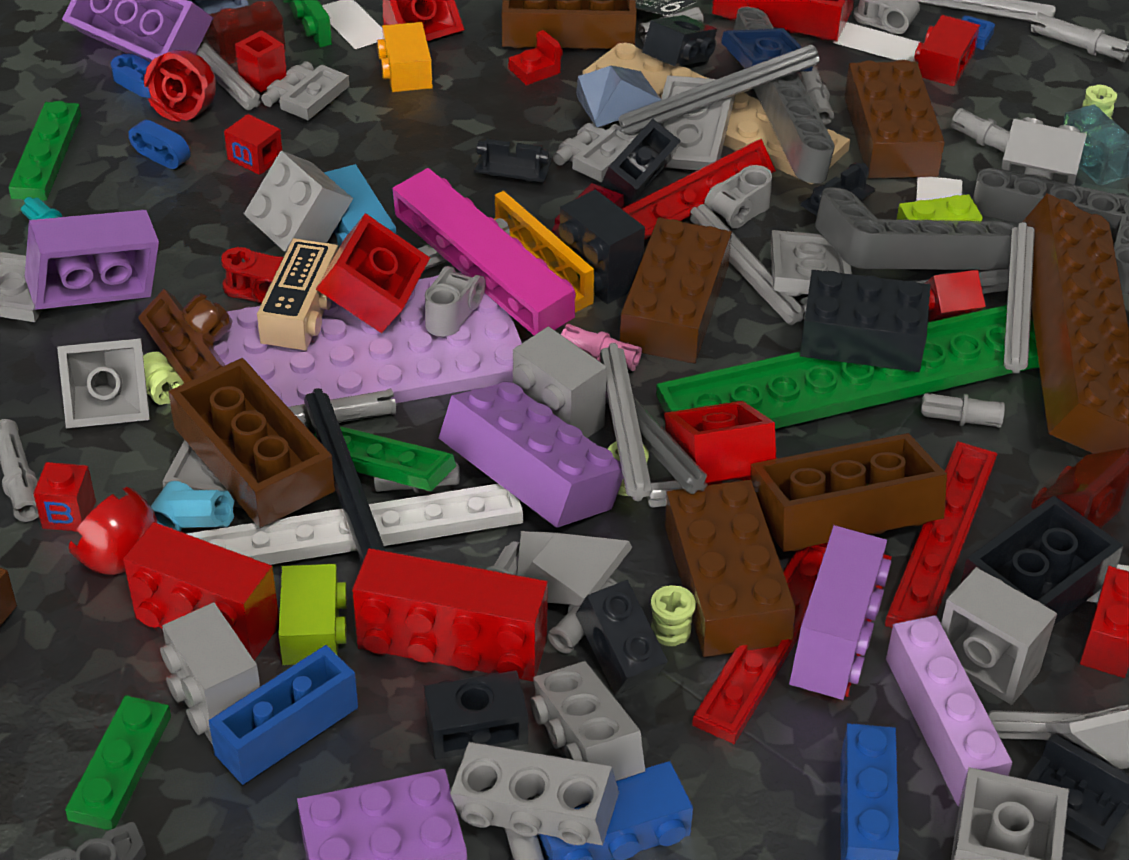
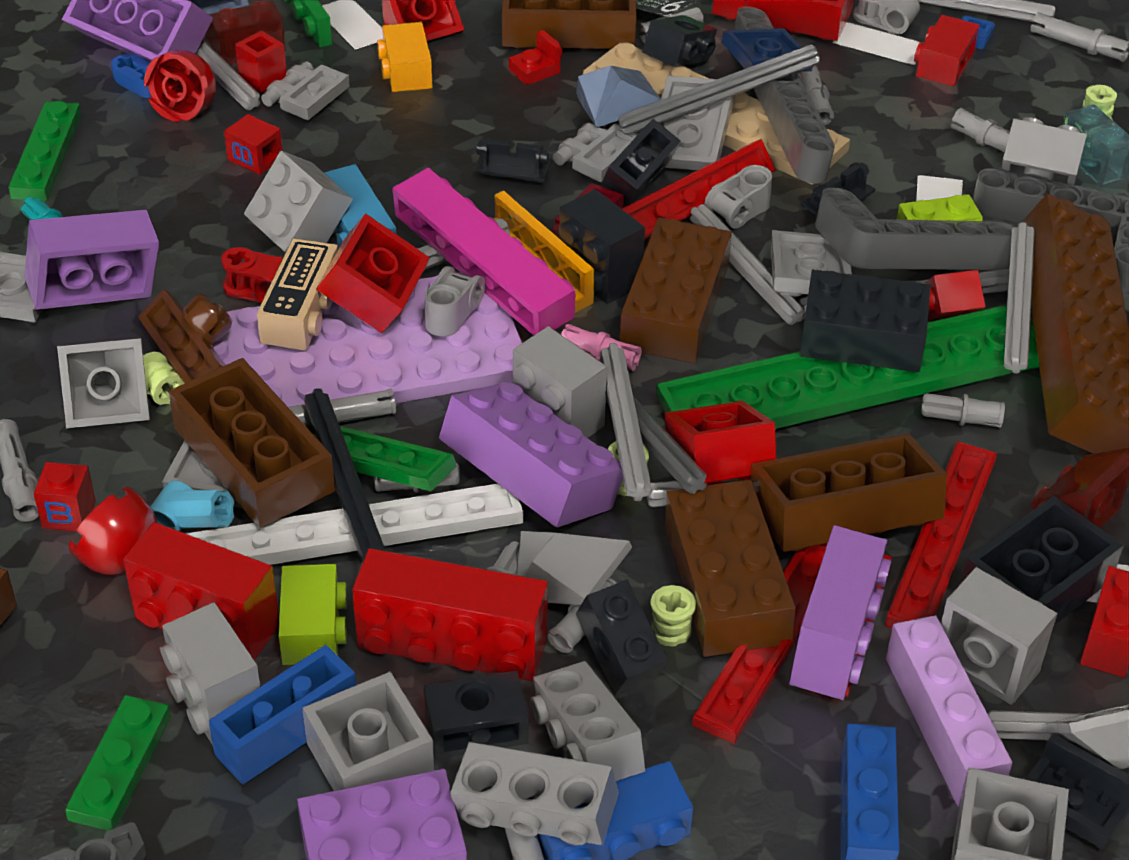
blue beam [129,119,191,169] -> none
reddish brown brick [844,60,945,178] -> none
none -> light grey brick [302,672,434,791]

